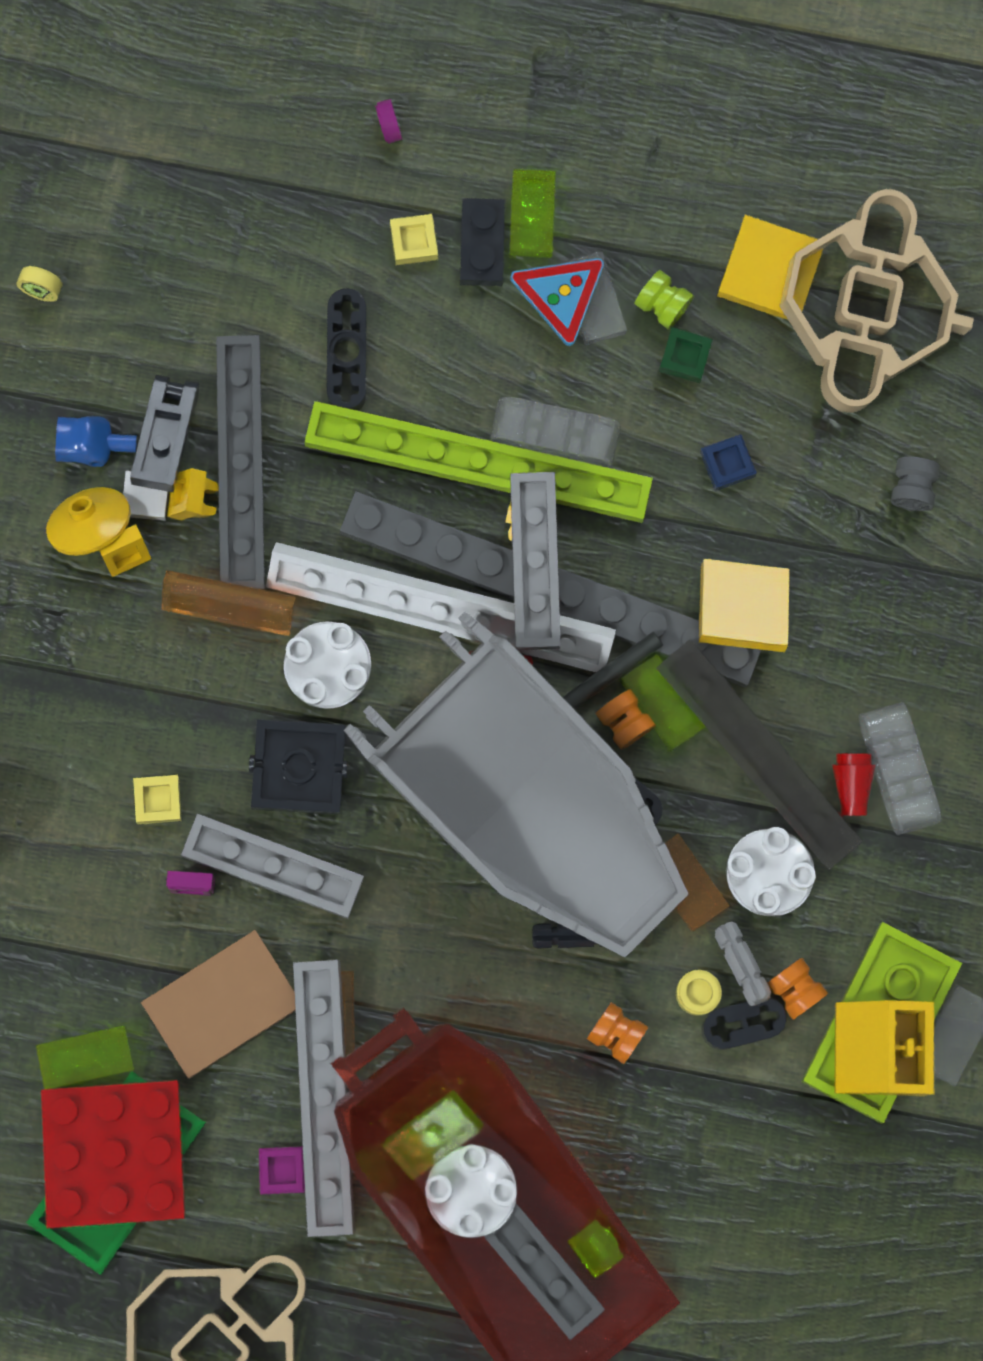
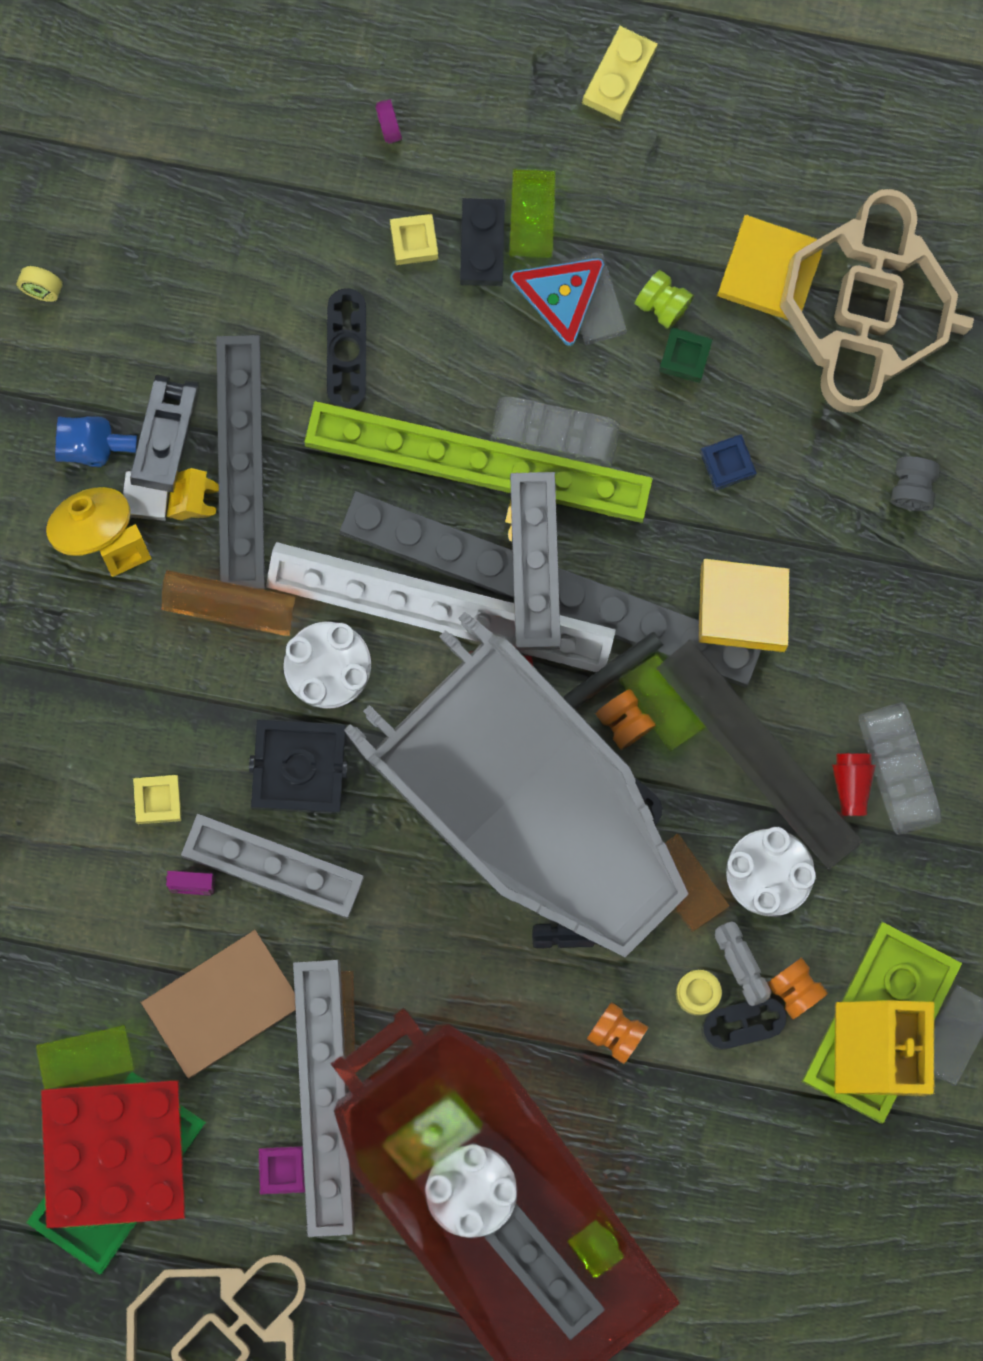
none -> light yellow plate [582,26,658,121]

